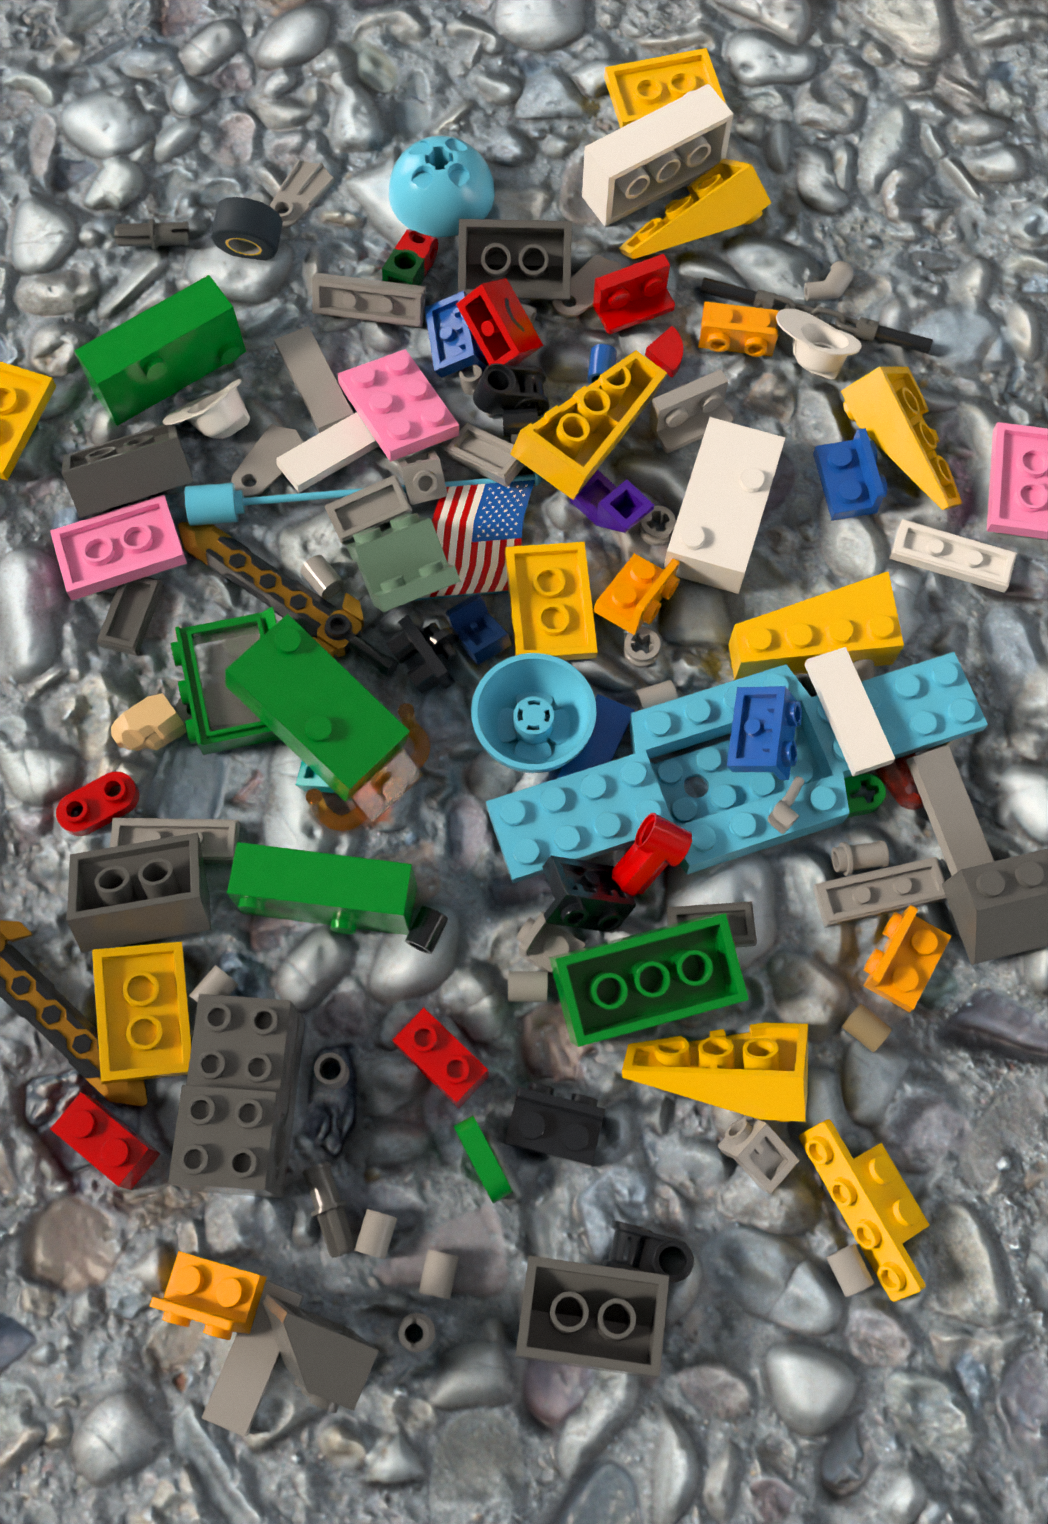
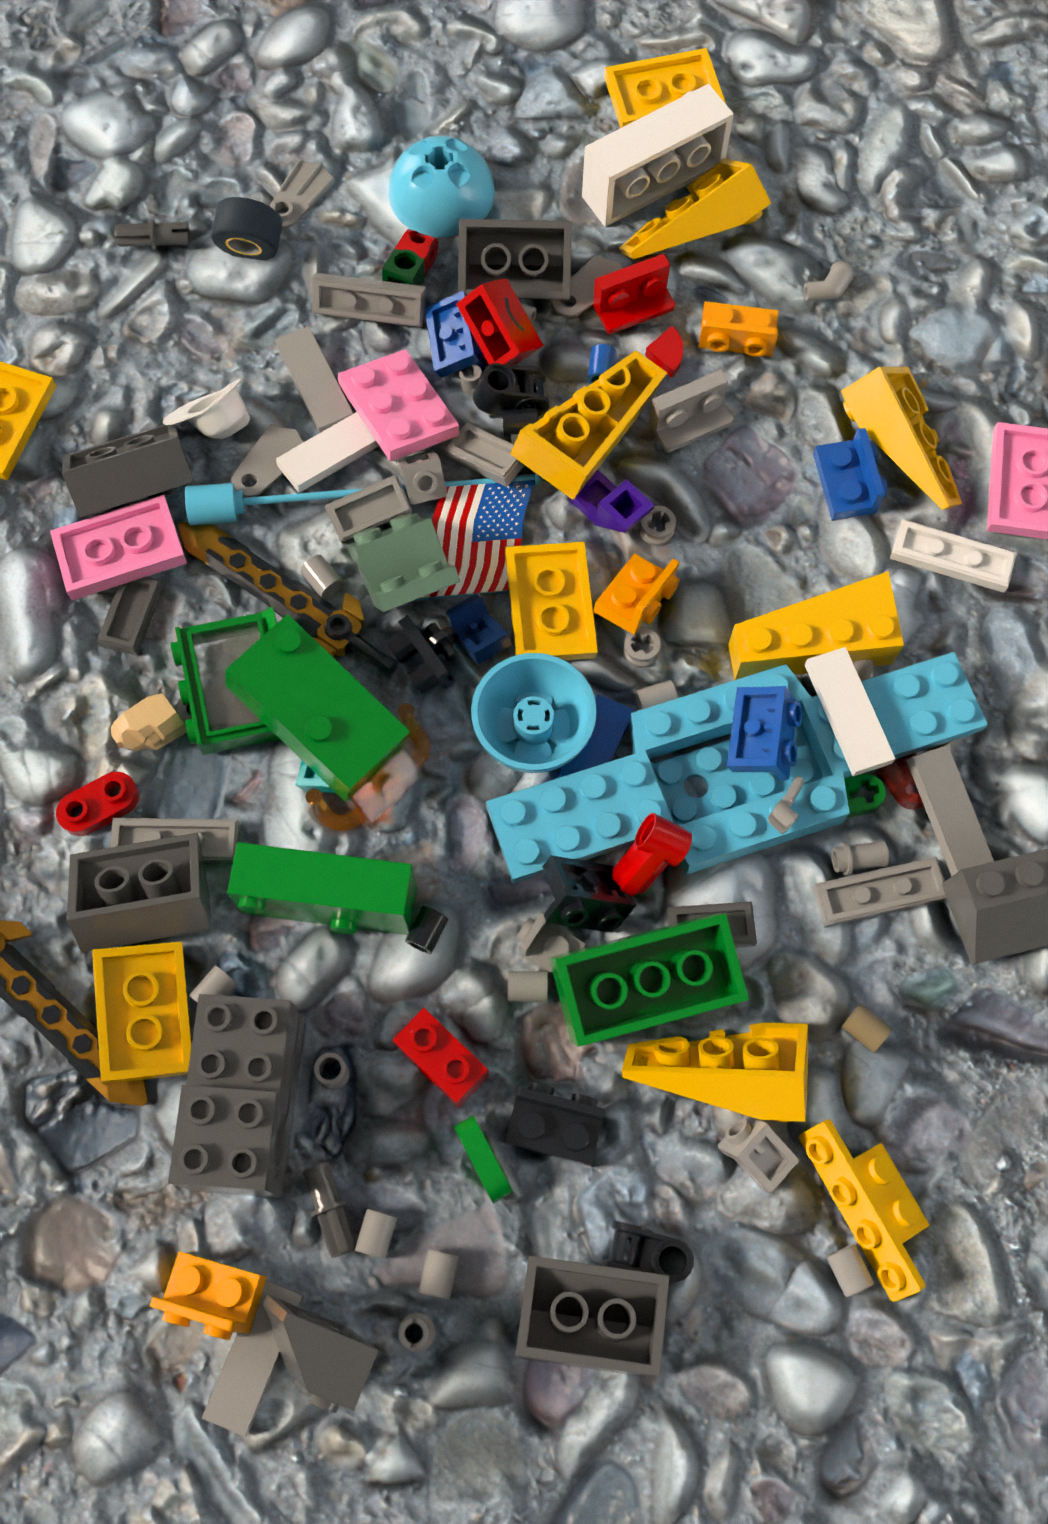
red brick [50,1092,161,1190] -> none
green brick [74,275,246,426] -> none
white brick [663,417,785,594] -> none
piece [700,277,933,354] -> none
white piece [776,309,862,379] -> none
light orange bracket [863,905,951,1013] -> none

